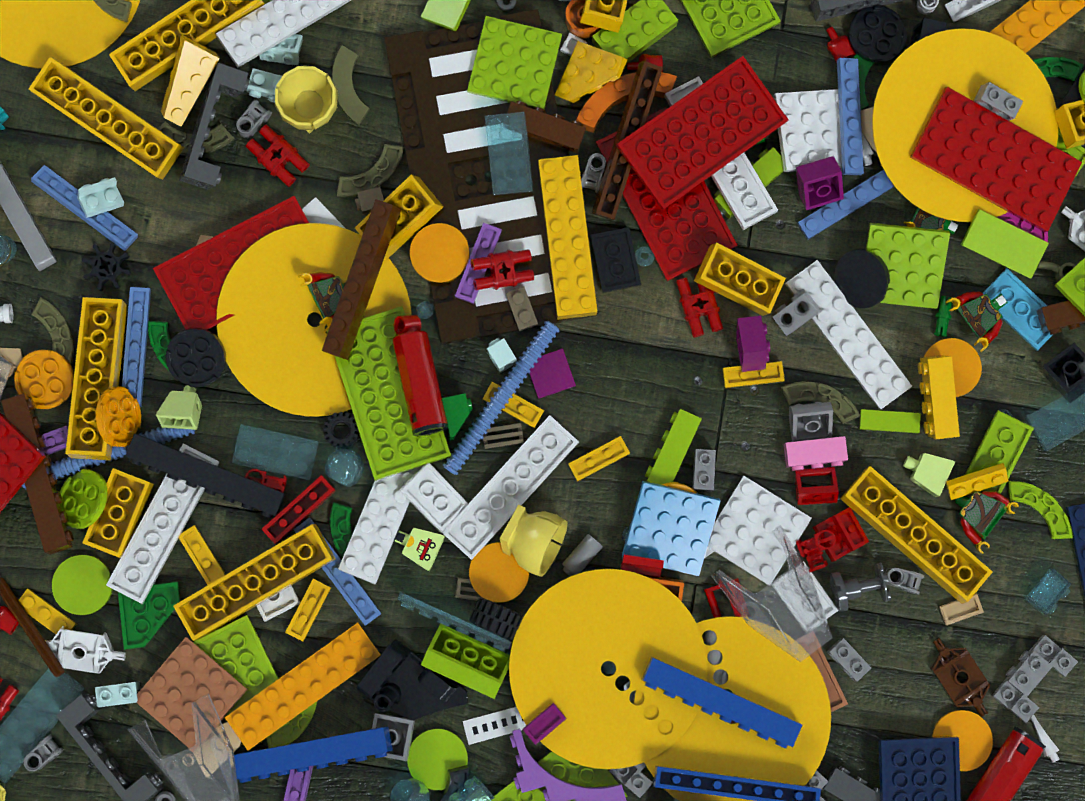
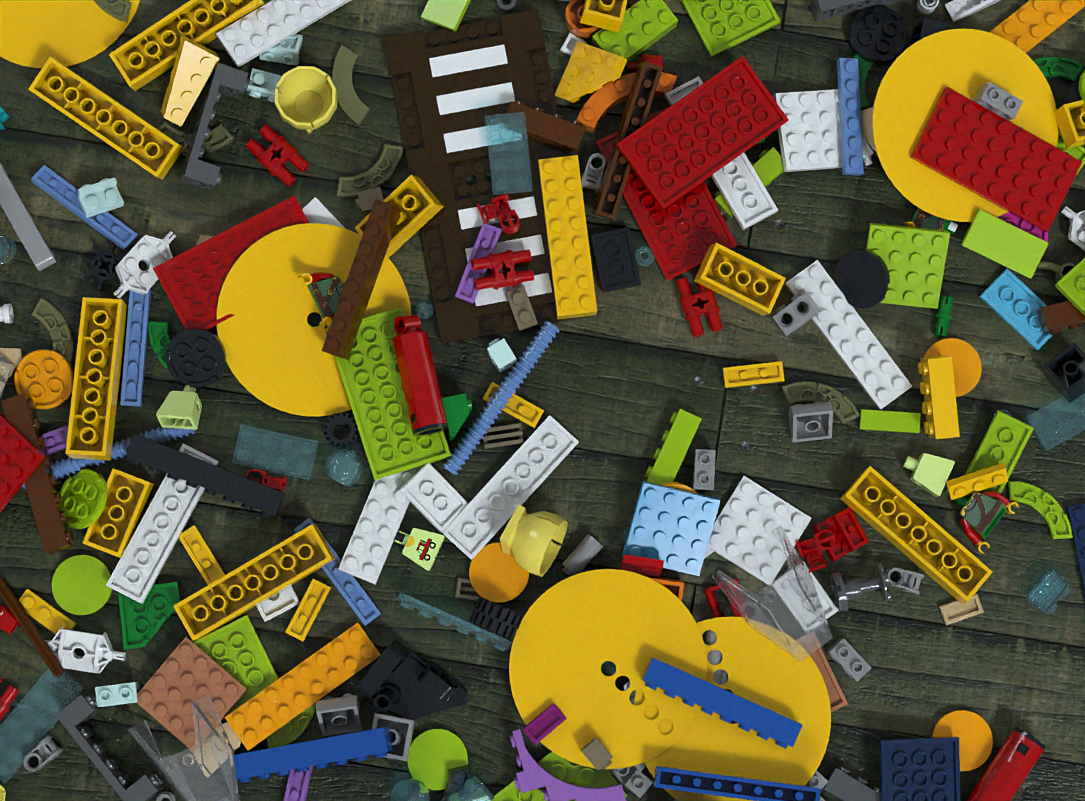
light orange tile [96,387,141,447] -> none
light grey piece [236,100,272,138] -> none
red brick [262,475,336,544] -> none
green tile [330,502,352,558] -> none
light orange tile [410,223,469,283] -> none
lime brick [421,623,510,699] -> none
white sticker [463,707,526,745] -> none
lime plate [467,16,562,110] -> none
magenta tile [530,349,576,399] -> none
yellow plate [568,436,630,482] -> none
magenta brick [736,316,770,372] -> none
bright pink brick [784,436,848,471] -> none
red tile [795,467,839,505] -> none
magenta brick [796,156,844,210] -> none
medium blue plate [797,170,894,240] -> none
red piece [826,27,855,63] -> none
reddish brown plate [931,637,990,717] -> none
torso [946,291,1008,352] -> none
light grey bracket [991,635,1078,723] -> none
white piece [1030,715,1059,763] -> none
none -> white plate [114,231,176,299]
none -> light grey brick [316,693,362,736]
none -> red piece [476,194,520,234]
none -> dark tan brick [581,737,613,770]

